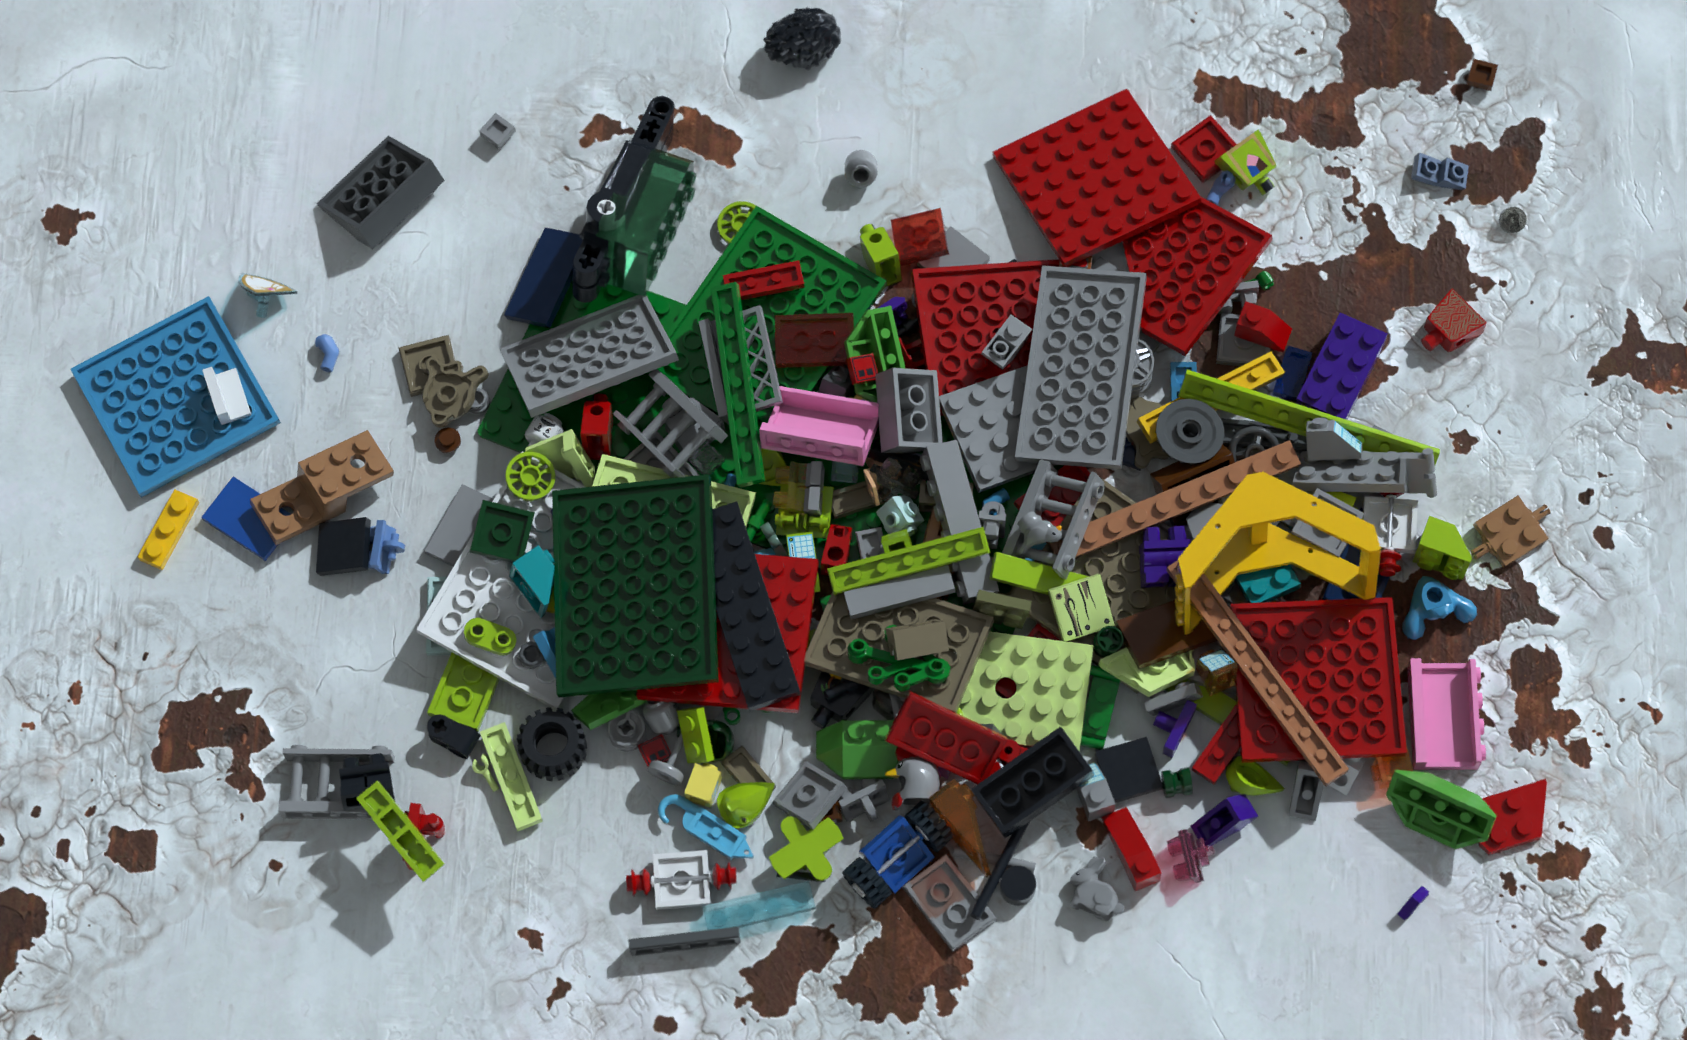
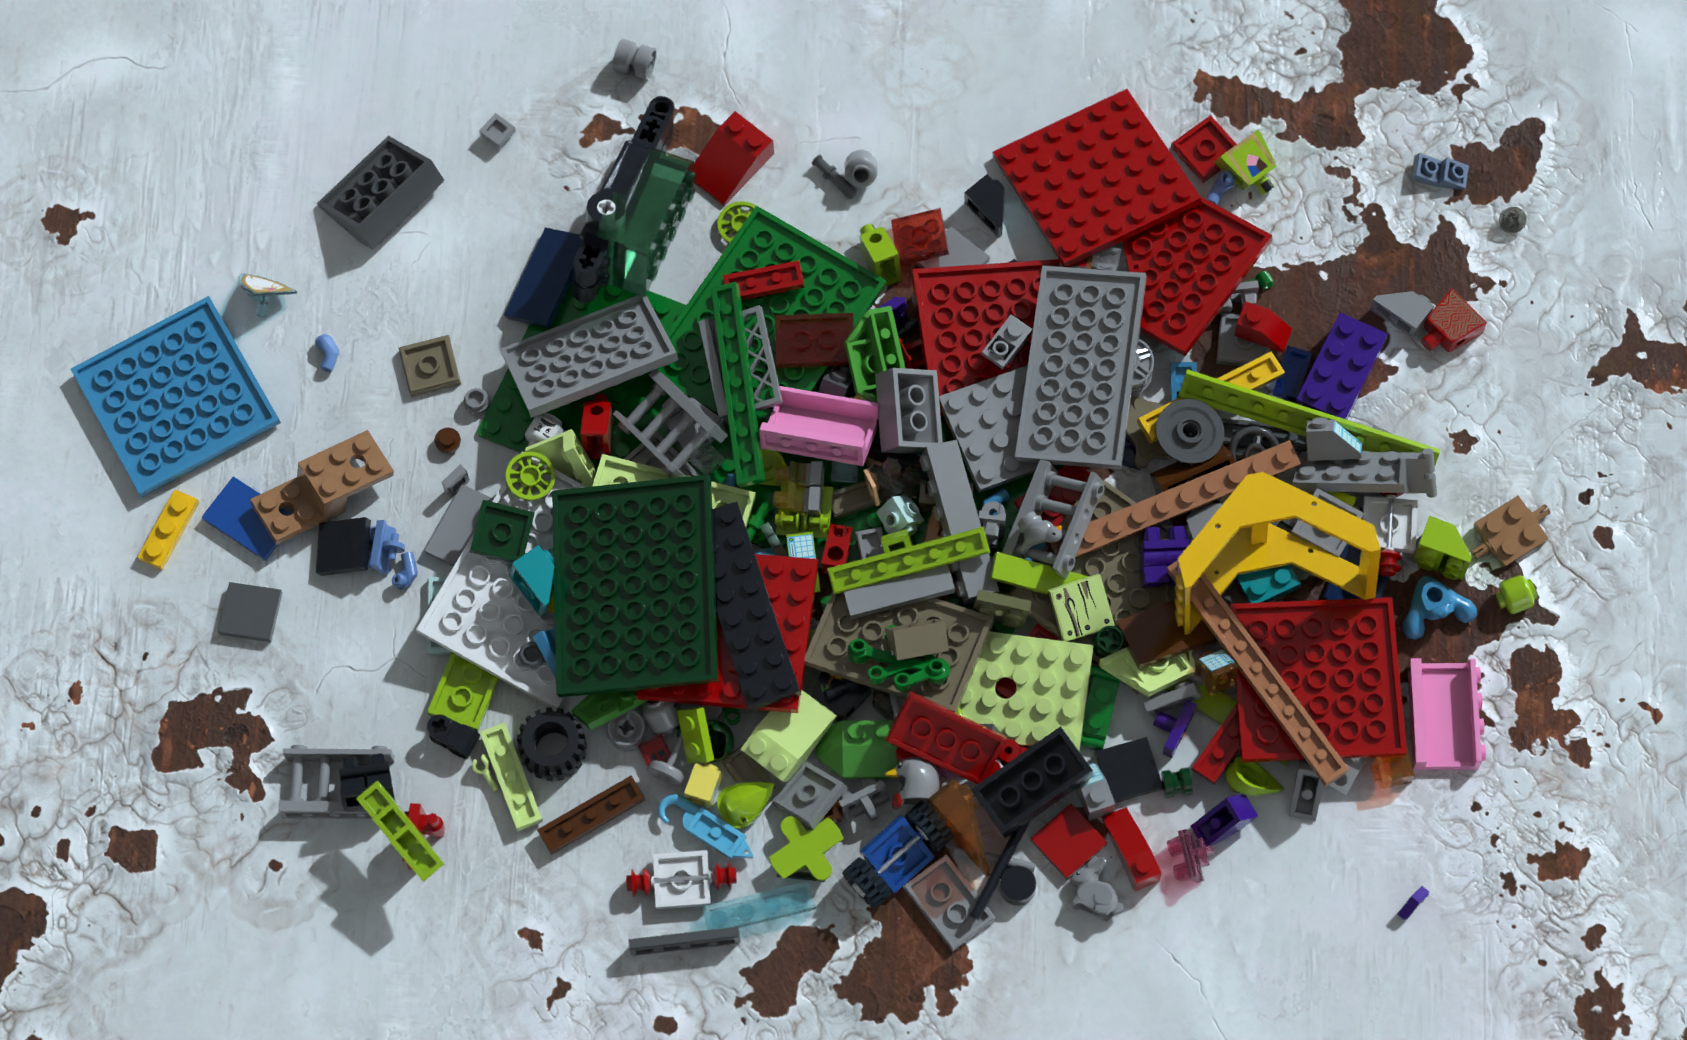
white panel [202,367,251,425] -> none
dark tan tile [422,357,489,428] -> none
lime plate [464,618,517,656] -> none
black hair [763,7,841,70] -> none
red tile [846,353,878,385] -> none
bright green wedge [1386,770,1497,849] -> none
reddish brown plate [1466,58,1498,91] -> none
red wing [1478,779,1547,855] -> none
none -> dark grey tile [218,582,283,642]
none -> medium blue arm [392,552,418,590]
none -> light grey tile [441,465,470,497]
none -> reddish brown plate [537,775,646,855]
none -> light grey wheel [612,39,657,80]
none -> red slope [686,111,774,206]
none -> yellowish green slope [740,690,837,782]
none -> dark grey piece [812,155,857,199]
none -> black slope [964,174,1005,238]
none -> red tile [1030,803,1108,880]
none -> clear plate [1091,247,1122,271]
none -> light grey slope [1370,291,1434,338]
none -> lime head [1495,575,1538,614]

